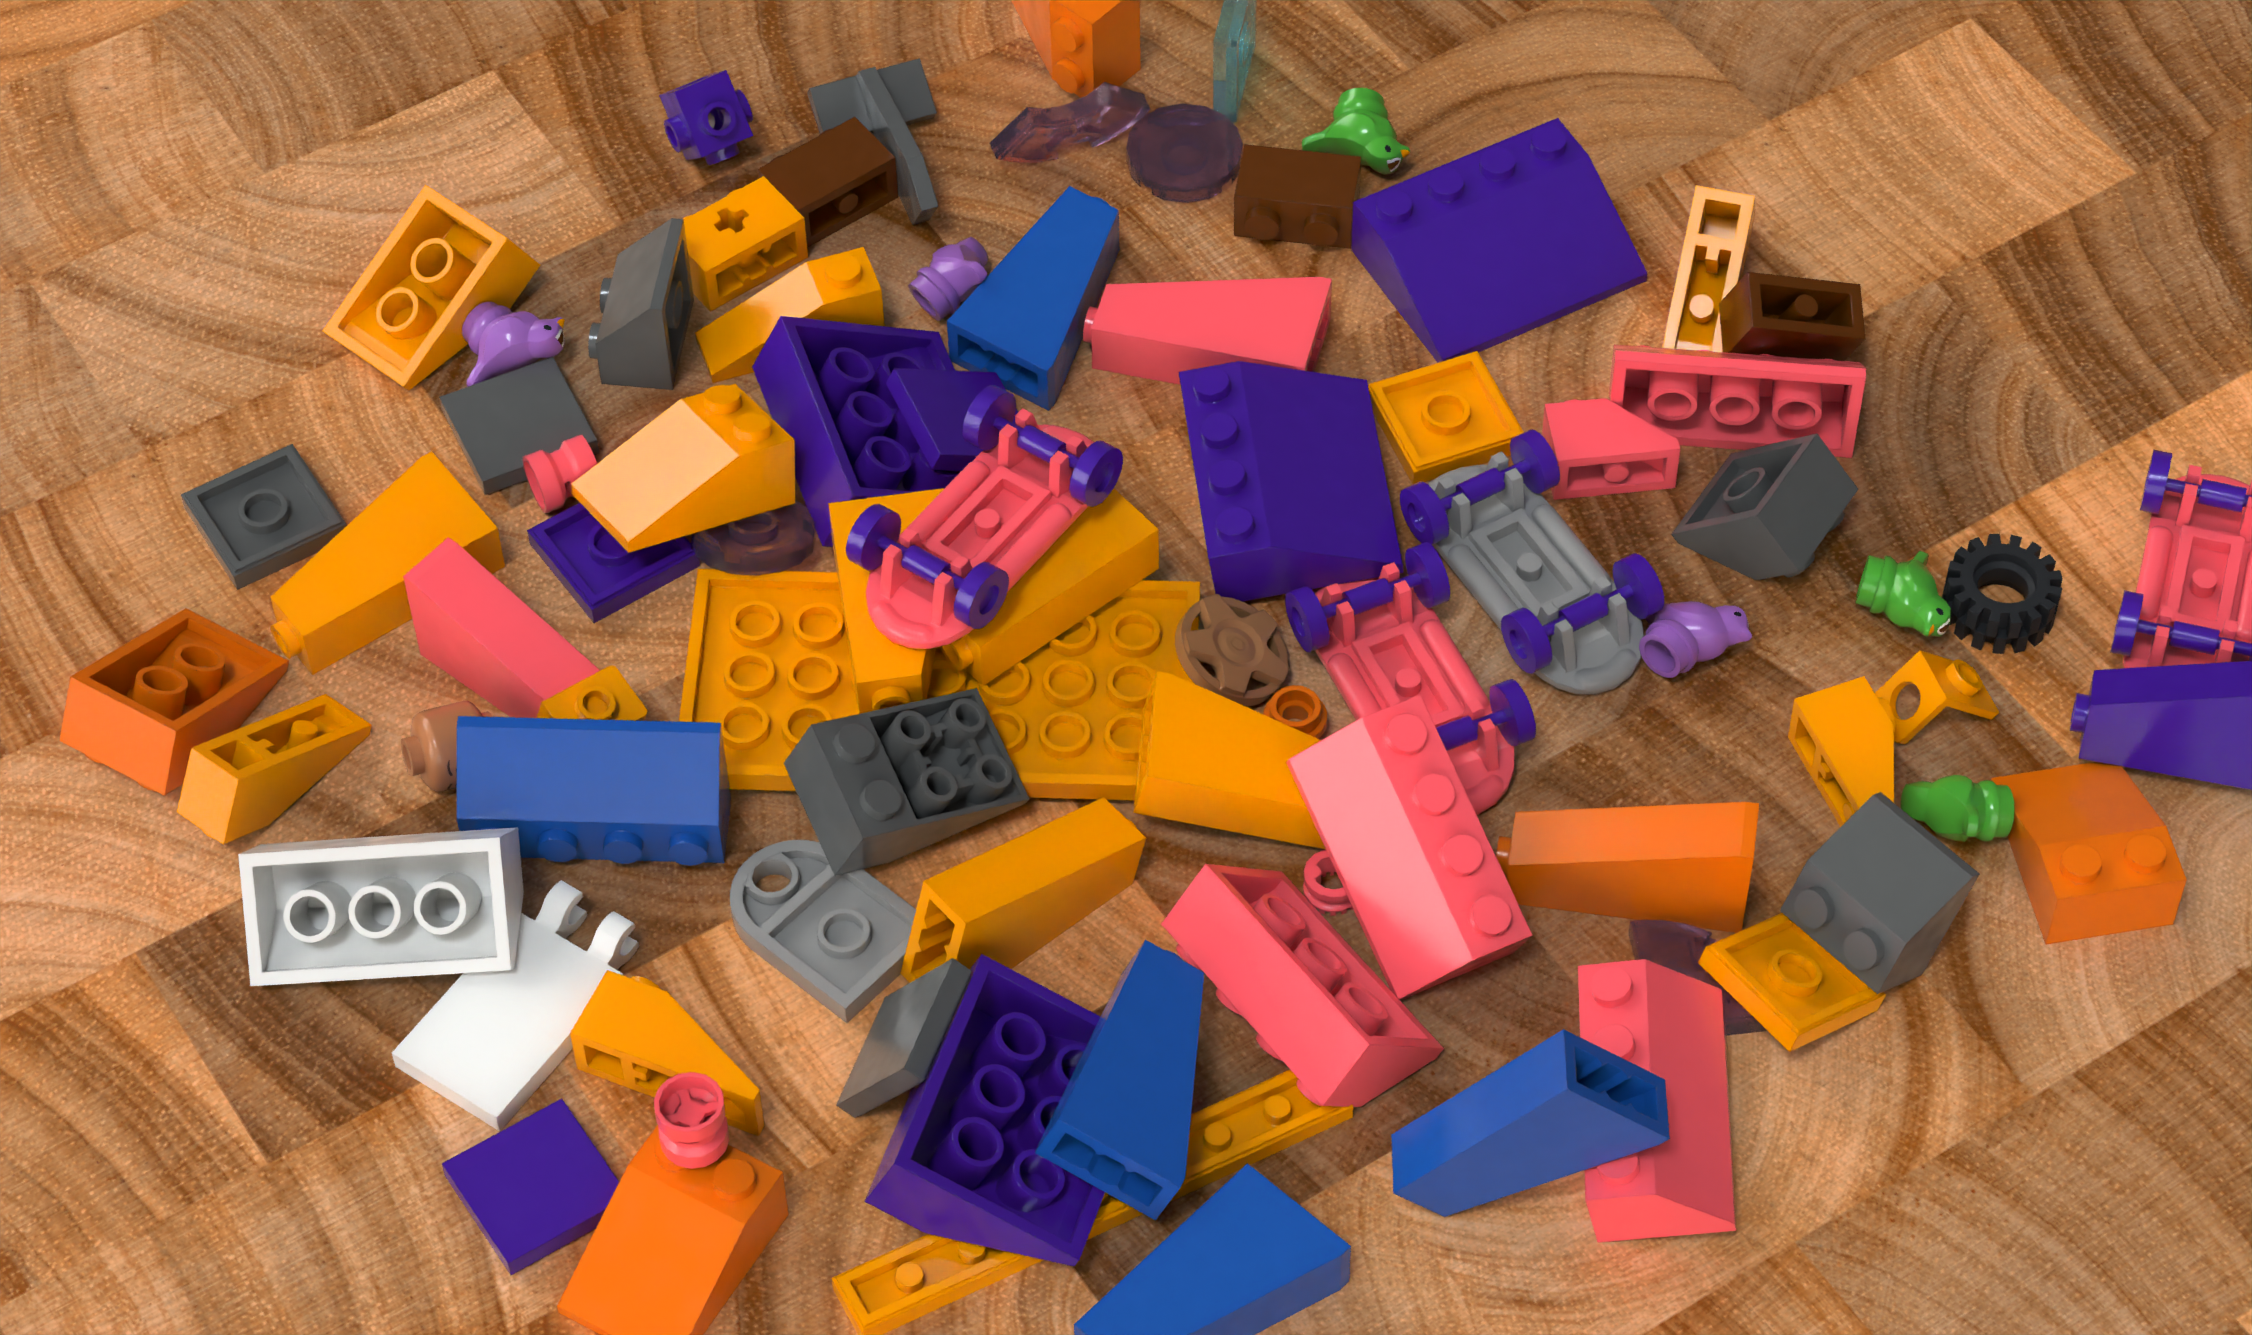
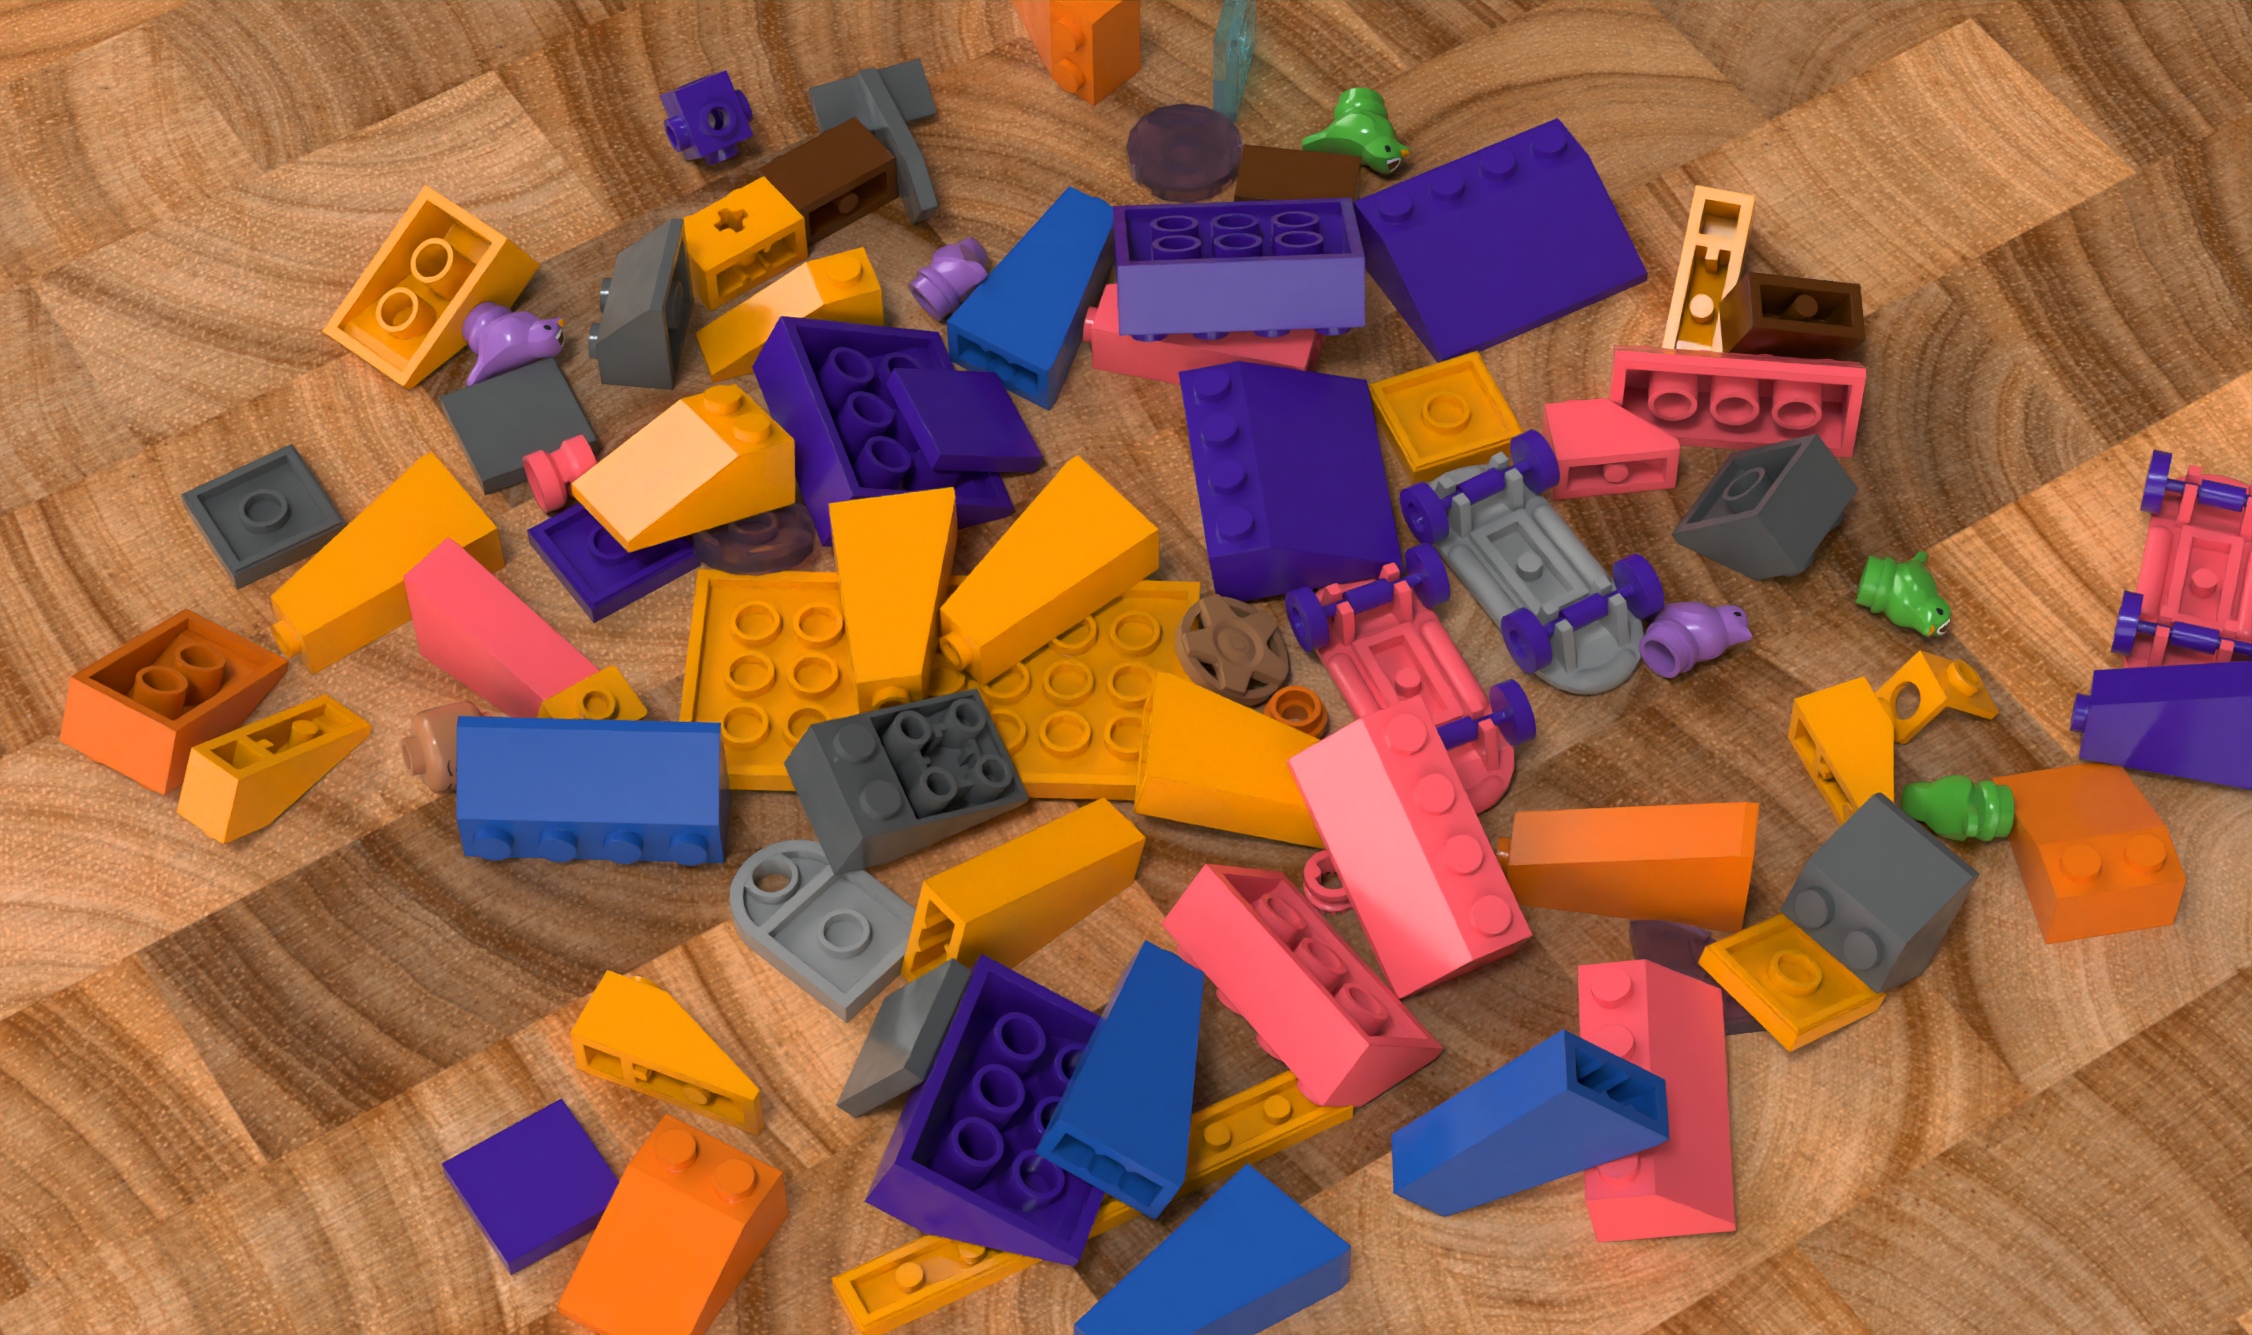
white slope [238,827,524,986] -> none
white tile [392,880,639,1131] -> none
coral wheel [654,1072,729,1169] -> none
coral piece [846,385,1123,649] -> none
tile [989,82,1151,163] -> none
black tyre [1942,534,2063,654] -> none
none -> dark purple slope [1112,198,1365,342]

